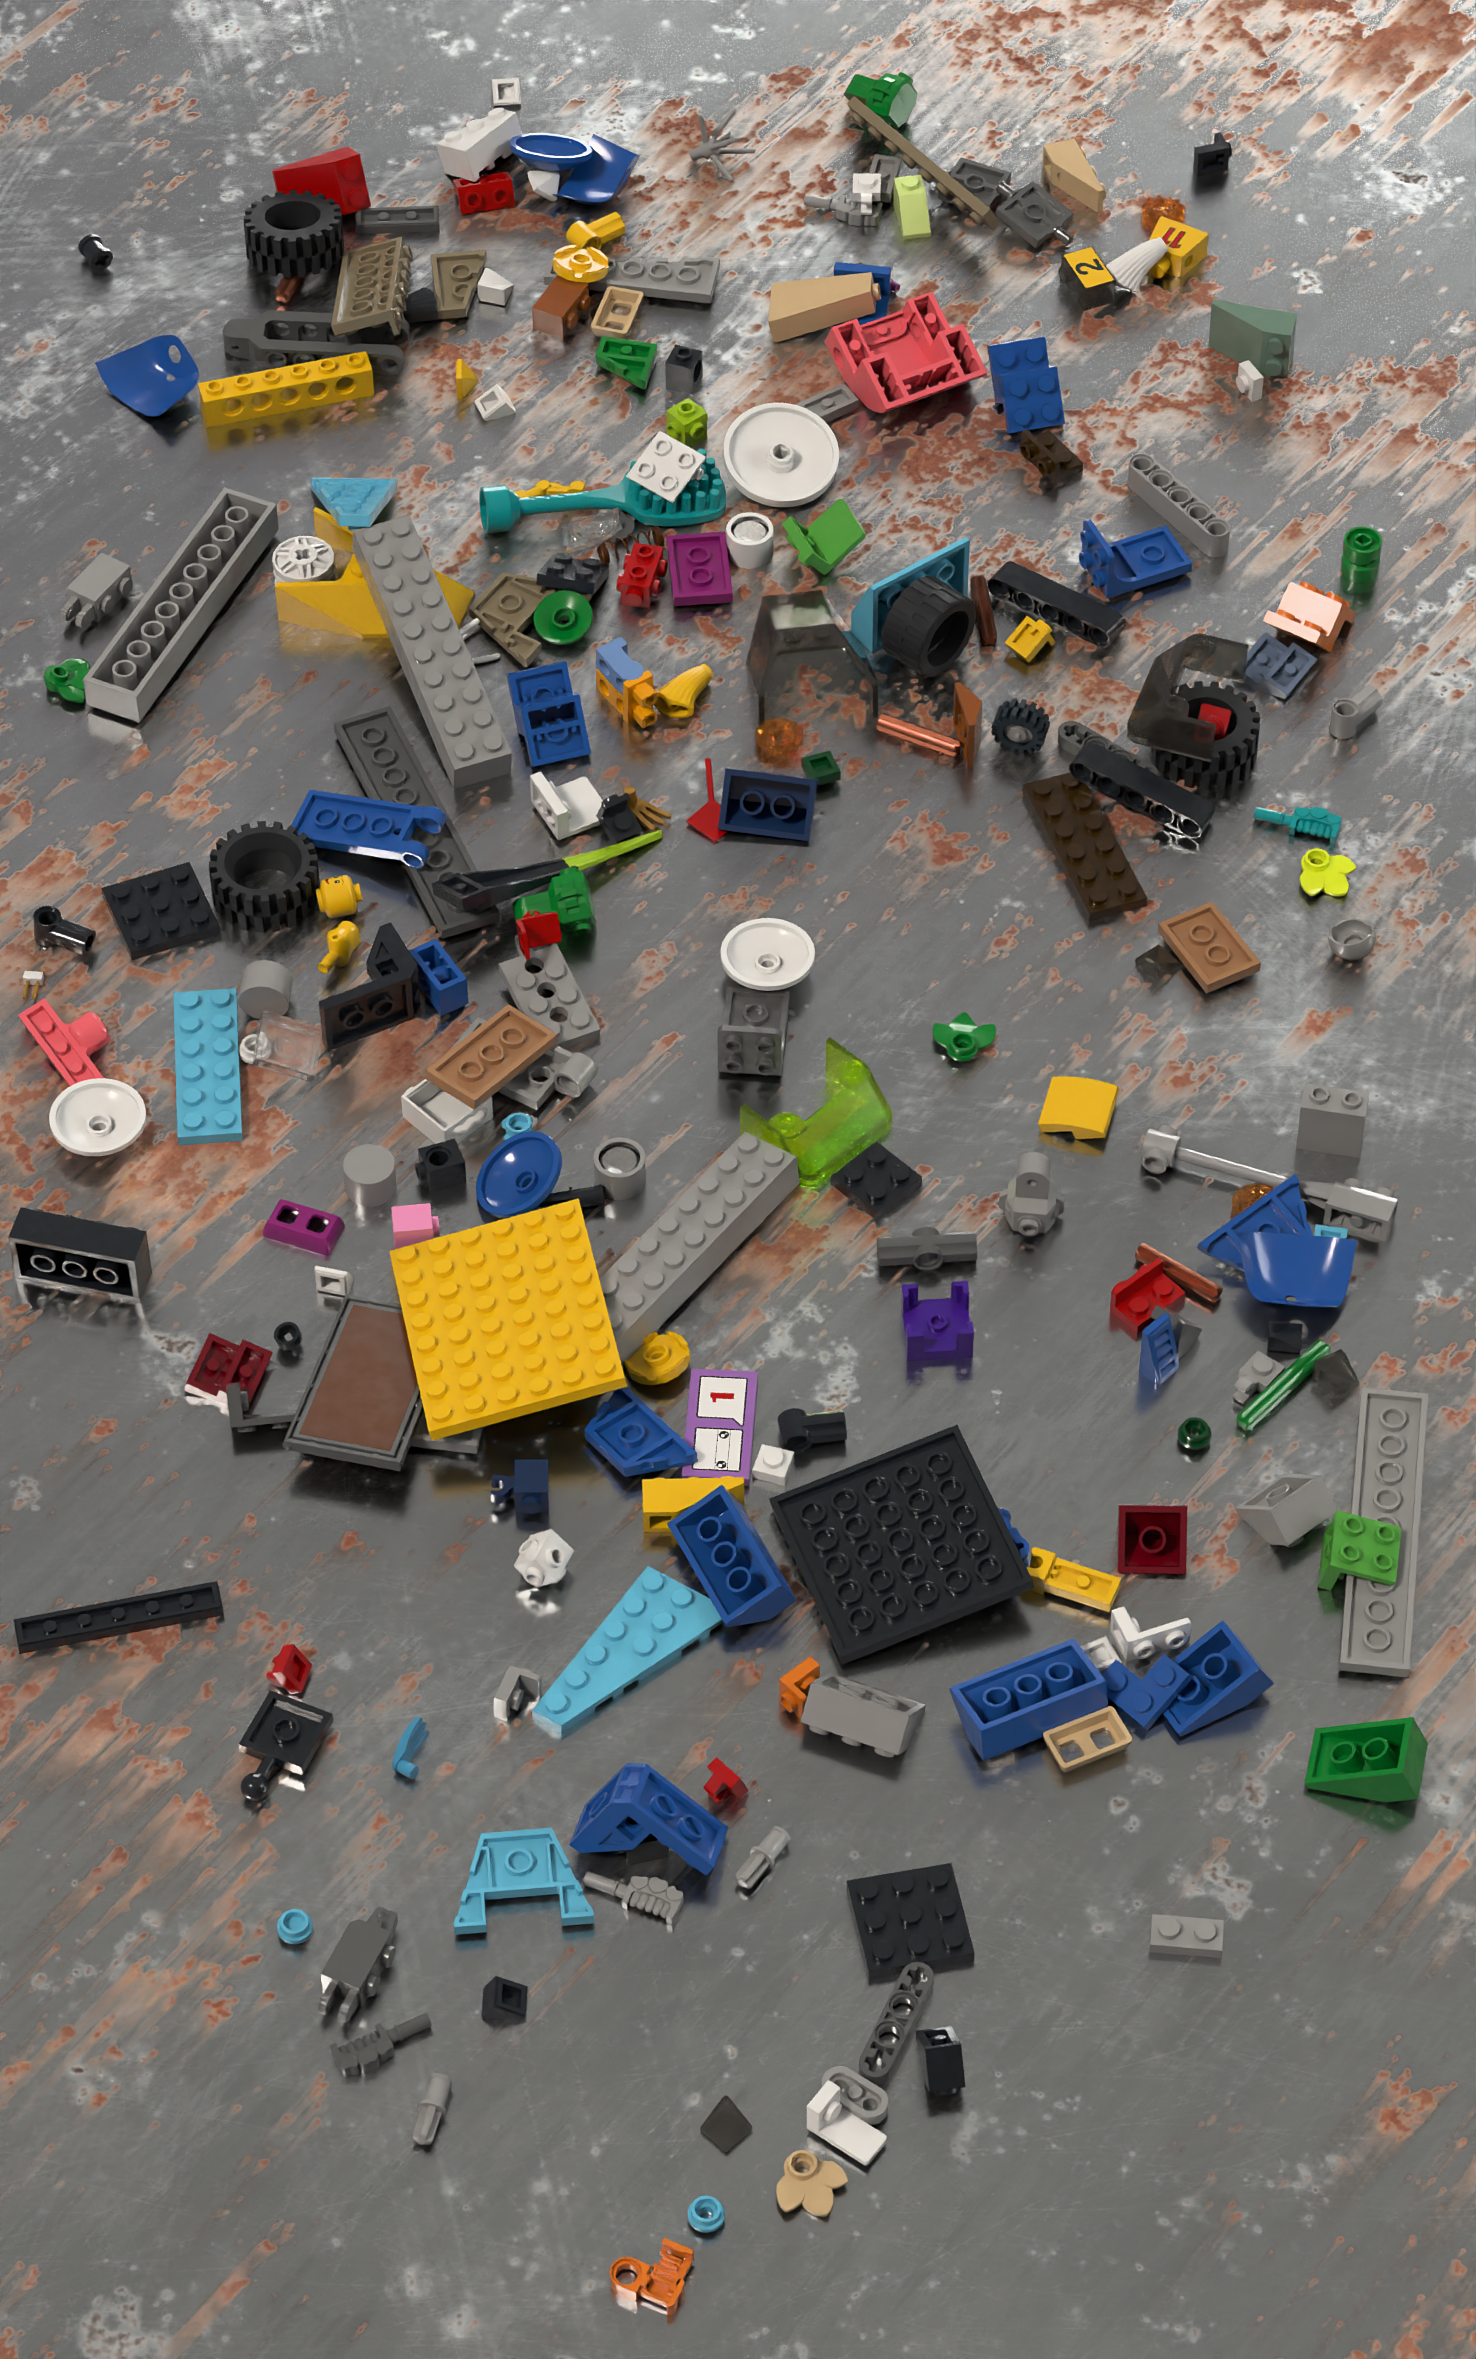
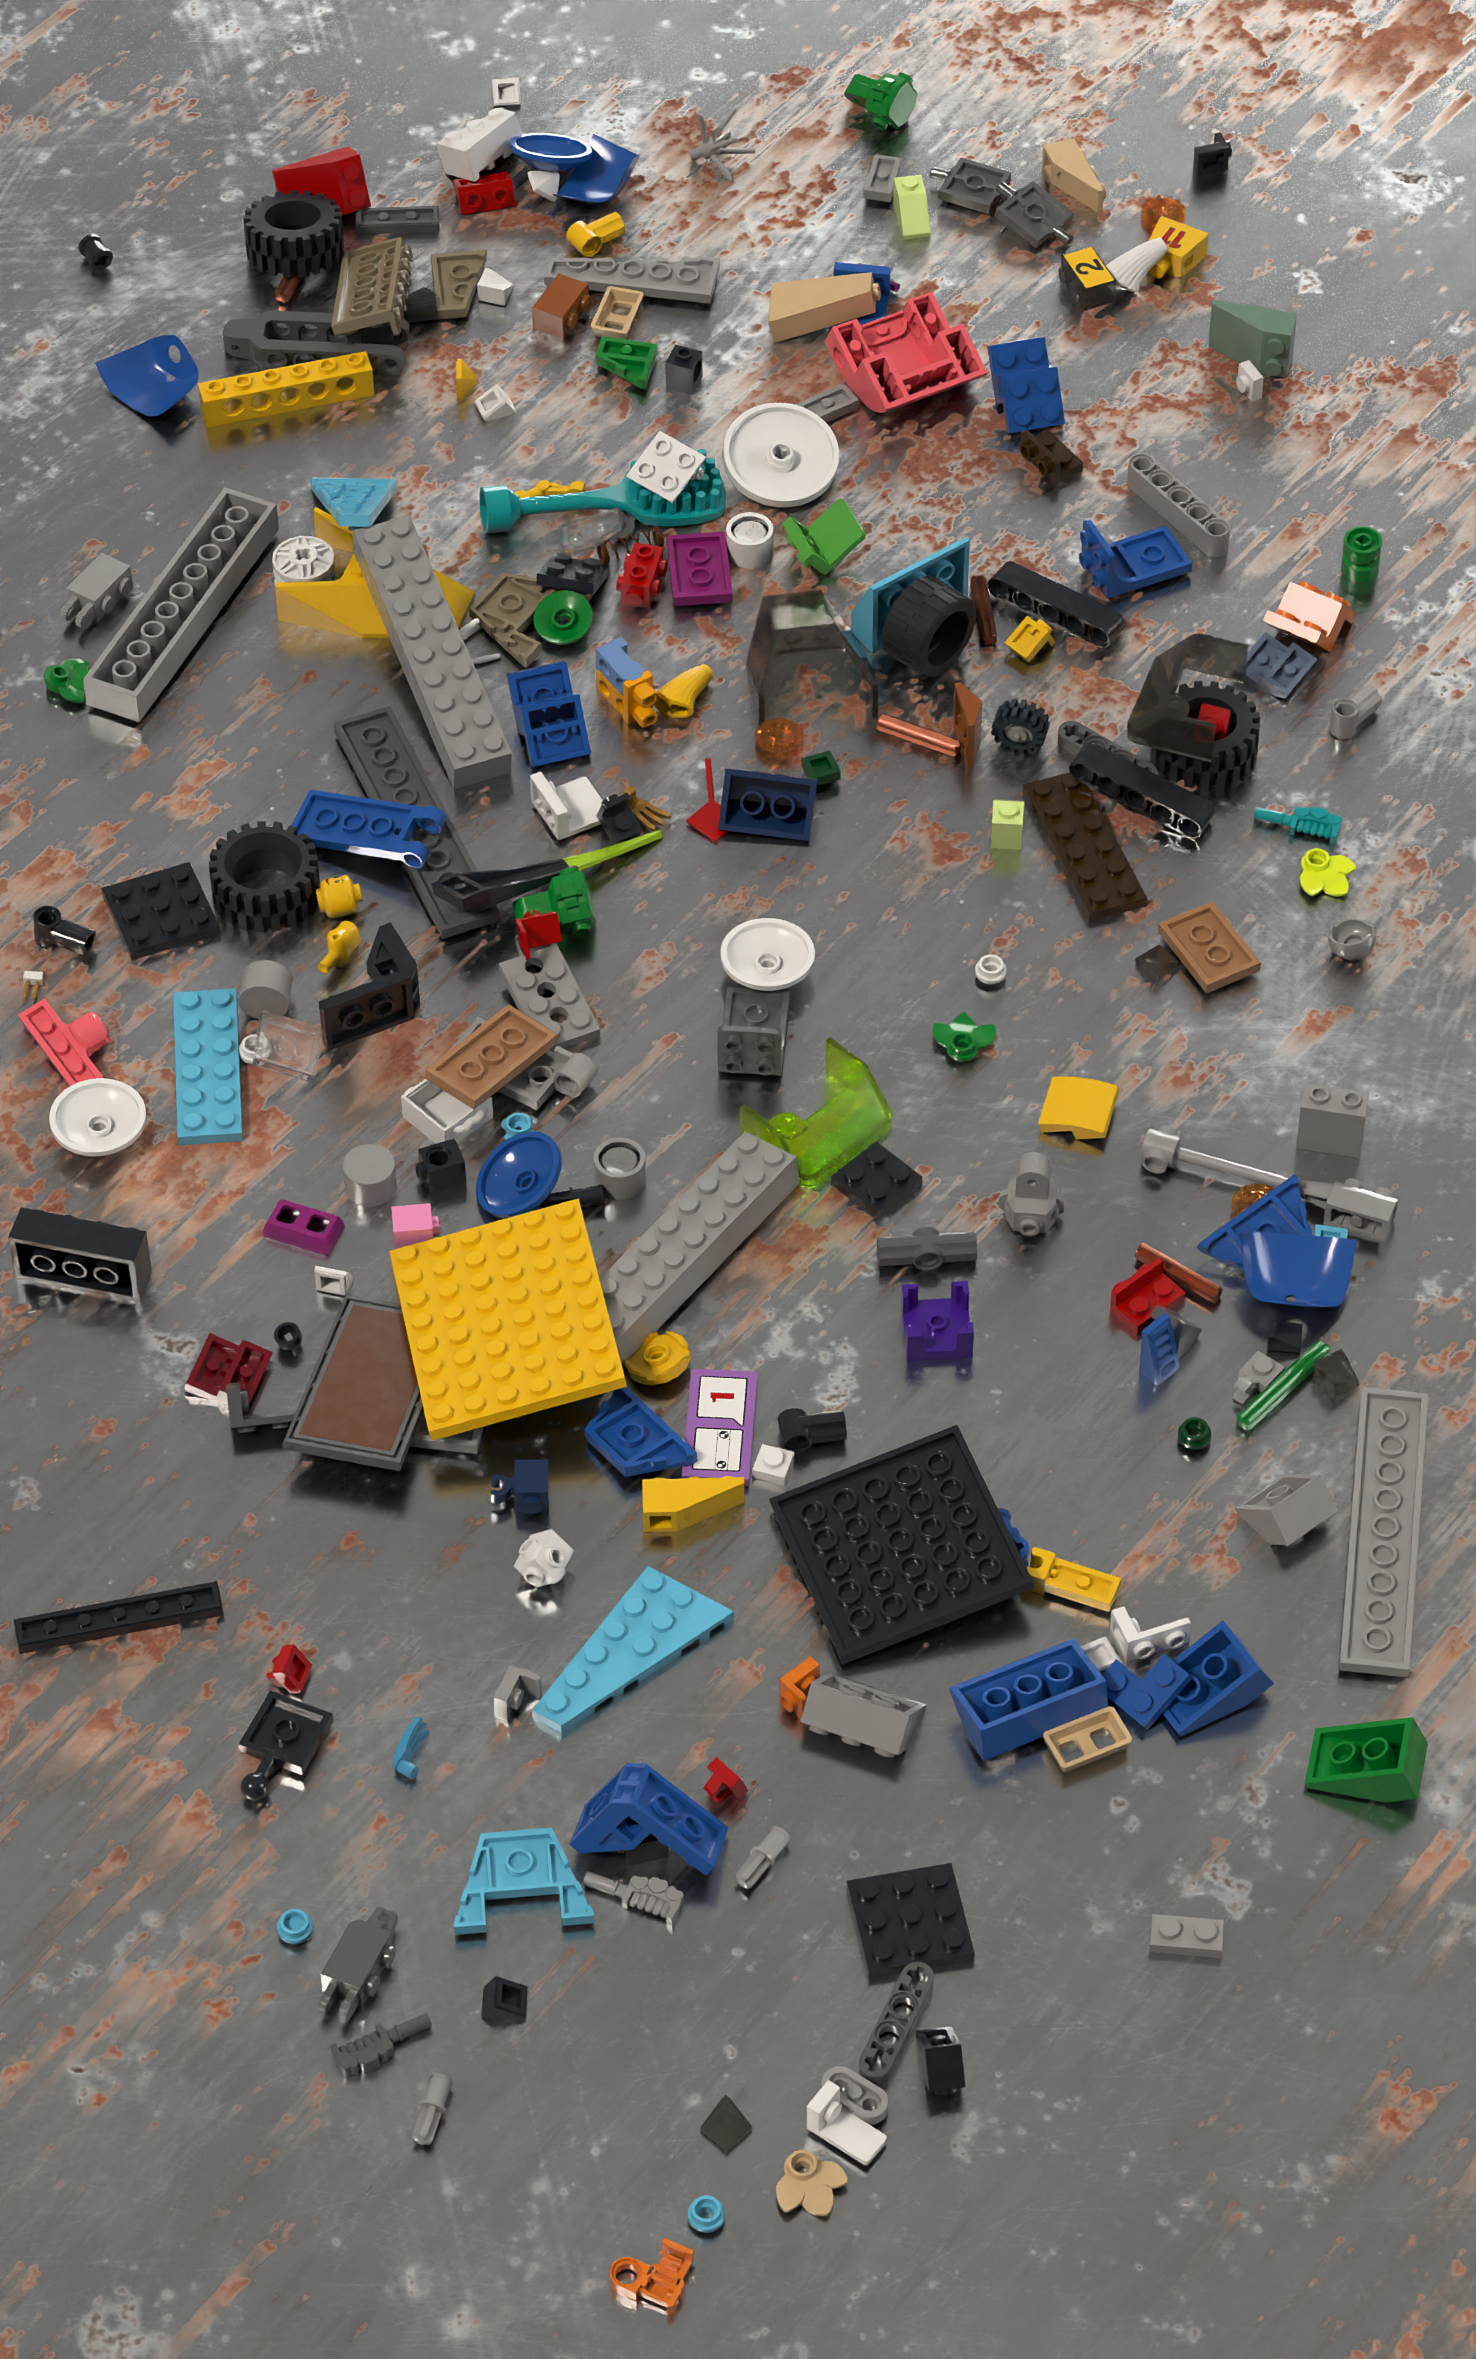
blue brick [409,939,469,1016] -> none
yellow plate [552,245,609,283] -> none
lime brick [666,398,708,448] -> none
blue slope [667,1485,797,1627] -> none
light grey piece [804,194,883,226] -> none
dark tan plate [847,96,1000,231] -> none
white plate [853,173,881,215] -> none
dark red slope [1116,1504,1188,1574] -> none
bright green bracket [1318,1510,1401,1591] -> none
none -> white plate [975,955,1007,984]
none -> yellowish green slope [991,799,1024,850]

